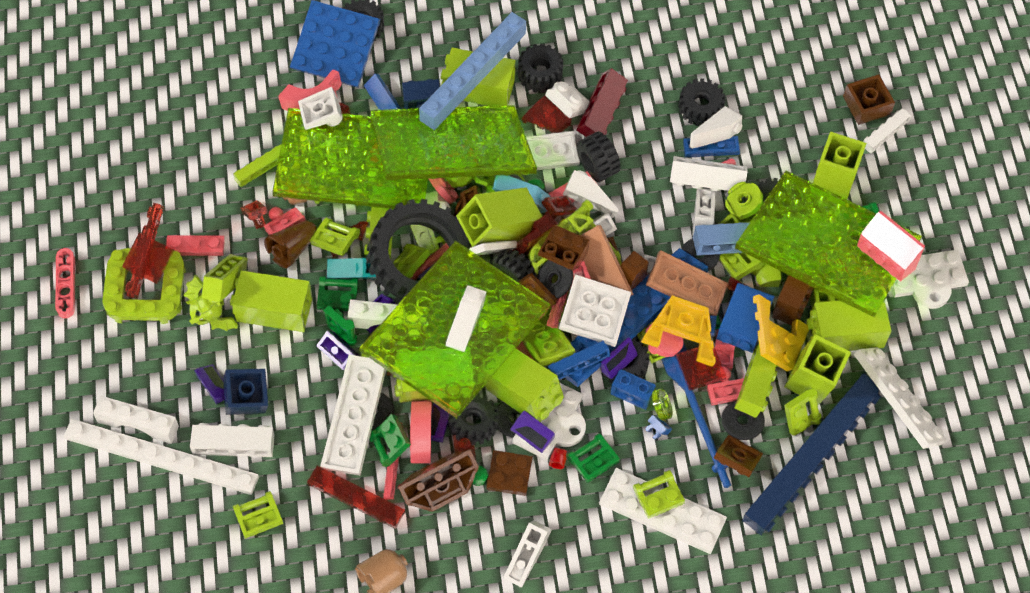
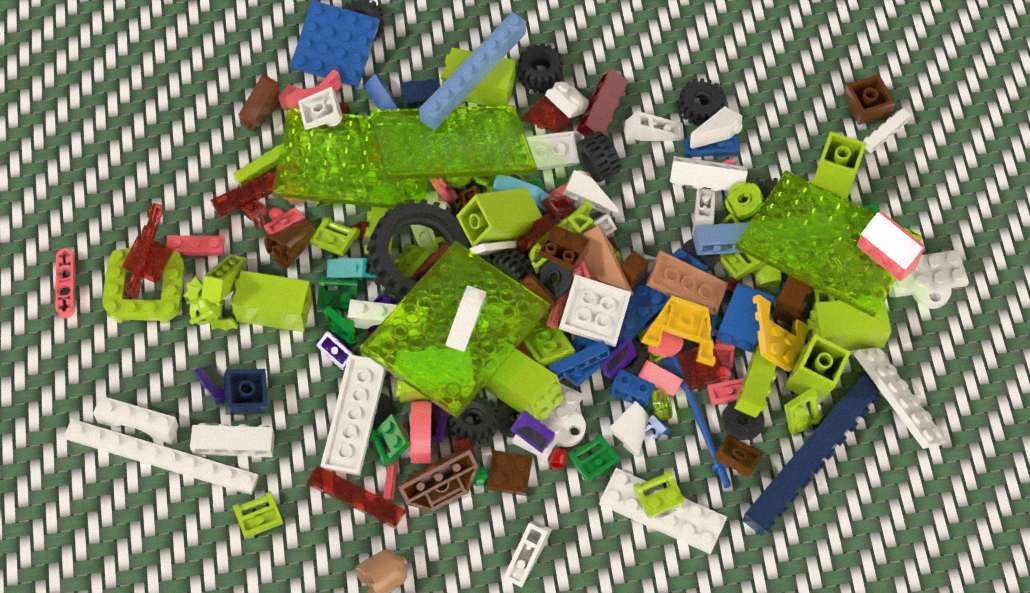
none -> clear red plate [210,162,303,218]
none -> reddish brown slope [238,74,280,133]
none -> white slope [609,401,649,458]
none -> white slope [625,111,684,141]
none -> coral slope [638,360,683,397]

